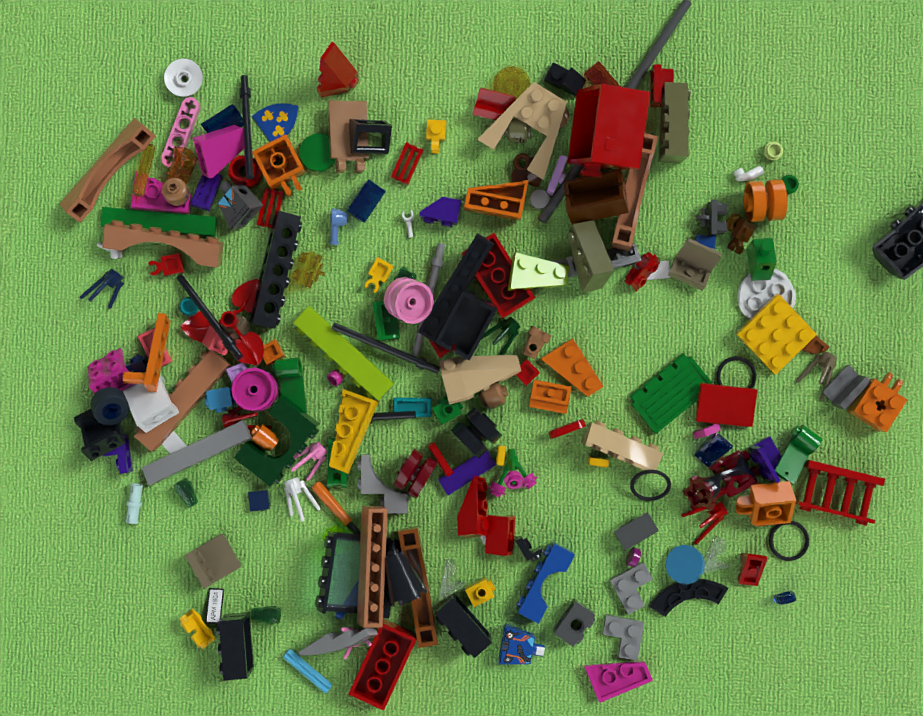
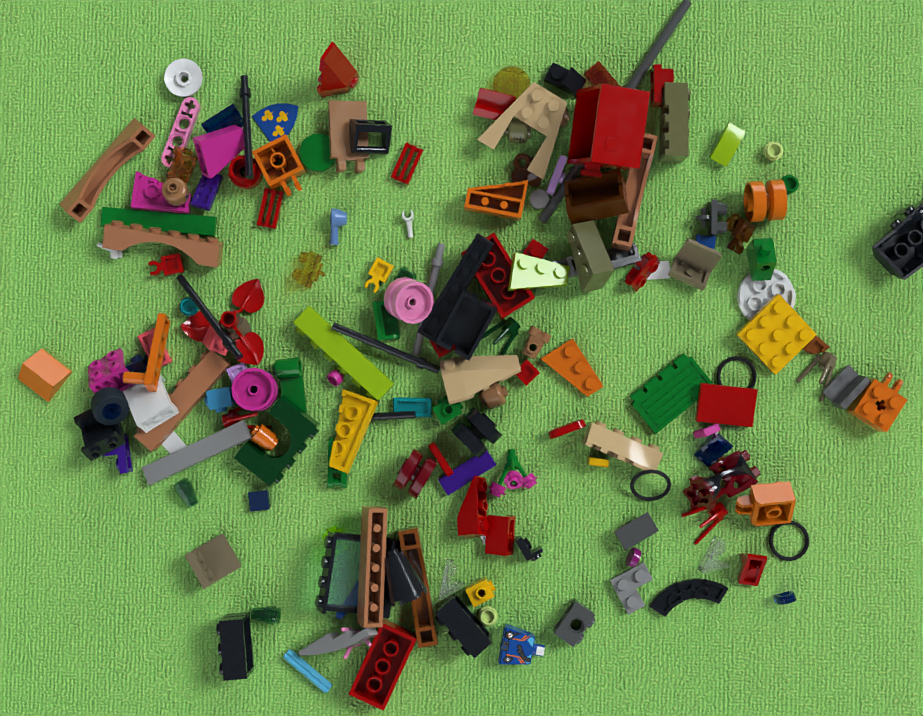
dark blue plant [80,268,124,309] -> none
light aqua pin [125,483,143,524] -> none
clear yellow axle [133,144,155,197] -> none
yellow hinge [179,608,216,650] -> none
white sticker [205,588,224,624] -> none
dark grey torso [218,181,263,230] -> none
black brick [249,211,302,329] -> none
orange plate [263,339,285,366] -> none
white plant [284,477,321,522] -> none
bright pink plant [291,441,328,481] -> none
orange piece [312,481,361,545] -> none
clear blue hinge [346,179,386,223] -> none
light grey arch [358,454,408,513] -> none
dark purple slope [419,197,461,228] -> none
yellow plate [426,119,446,154] -> none
yellow tile [496,445,506,466] -> none
blue arch [516,542,575,624] -> none
orange plate [528,380,572,414] -> none
dark pink wing [584,661,653,703] -> none
light grey plate [602,614,644,661] -> none
dark azure tile [666,545,705,584] -> none
white arm [733,166,764,182] -> none
dark purple bracket [749,436,781,483] -> none
green door [774,425,822,485] -> none
red fence [795,460,885,526] -> none
none -> orange slope [18,349,72,402]
none -> yellowish green plate [478,606,498,626]
none -> red plate [523,239,549,259]
none -> lime slope [709,122,745,167]

